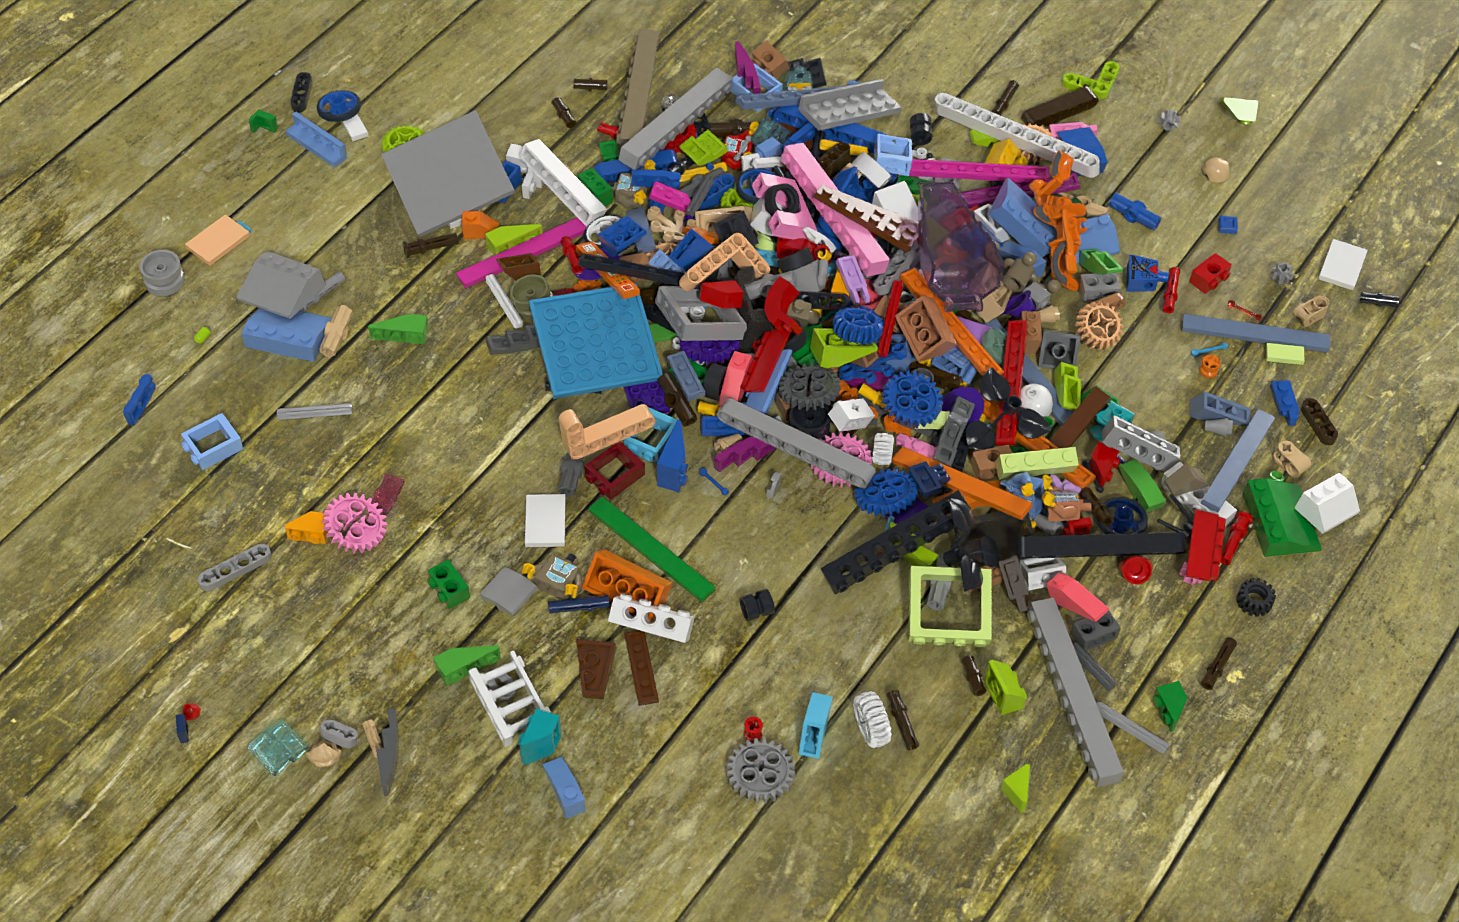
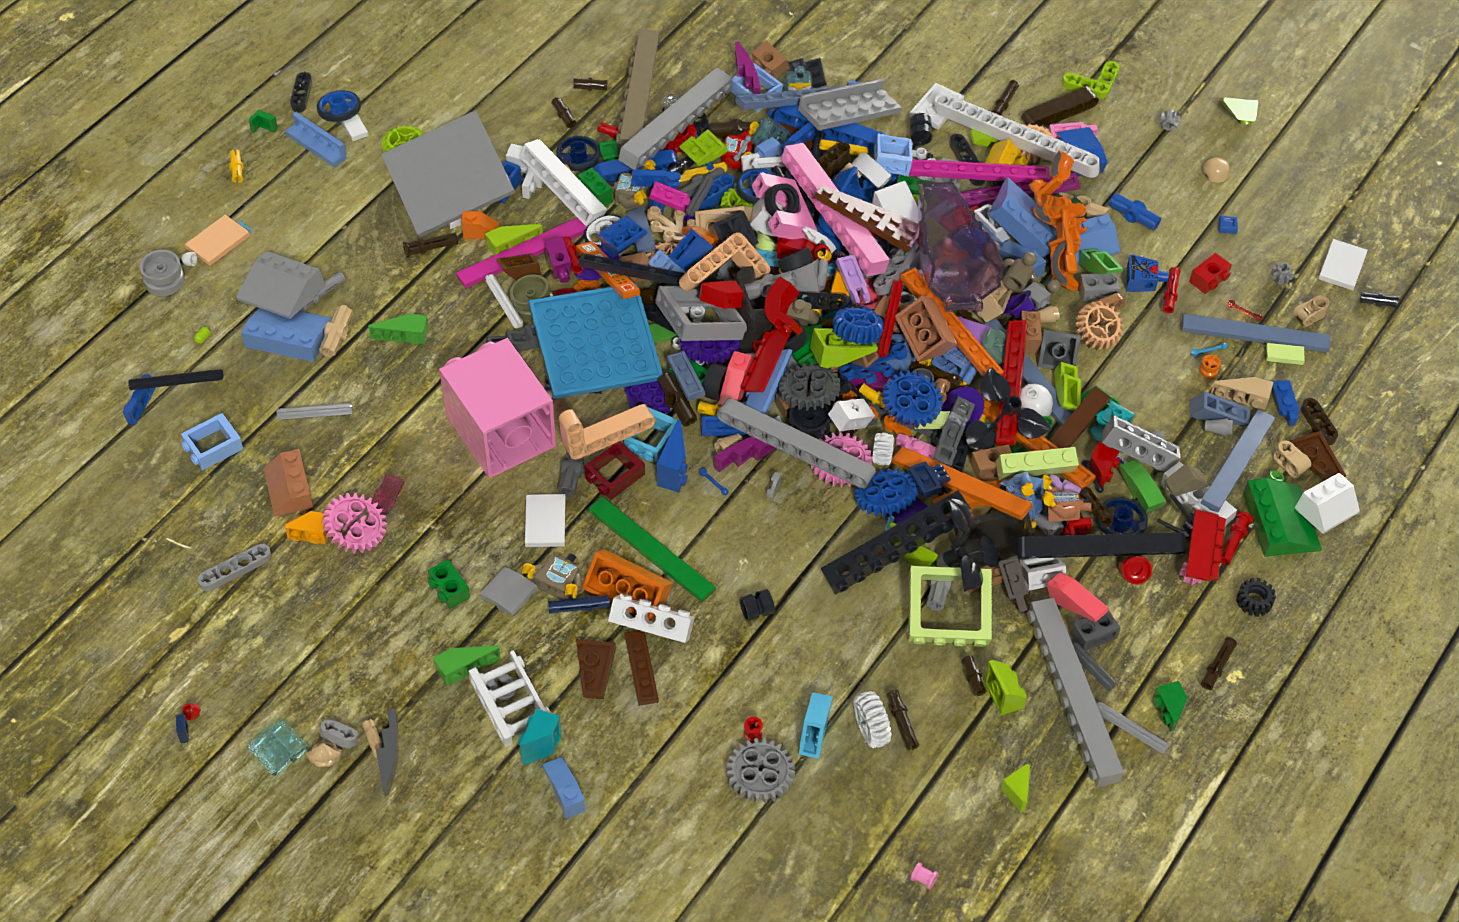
none -> black axle [128,369,223,390]
none -> white hinge [182,252,197,266]
none -> yellow pin [229,149,244,183]
none -> nougat slope [264,449,313,517]
none -> bright pink brick [439,338,556,478]
none -> magenta torso [545,236,571,283]
none -> clear blue wheel [556,135,601,172]
none -> black plant [836,374,869,403]
none -> white tile [909,83,964,130]
none -> bright pink bush [910,862,939,890]
none -> medium nougat bush [934,378,951,402]
none -> black beam [949,134,985,186]
none -> tan slope [1210,377,1273,410]
none -> reddish brown wing [1288,431,1346,481]

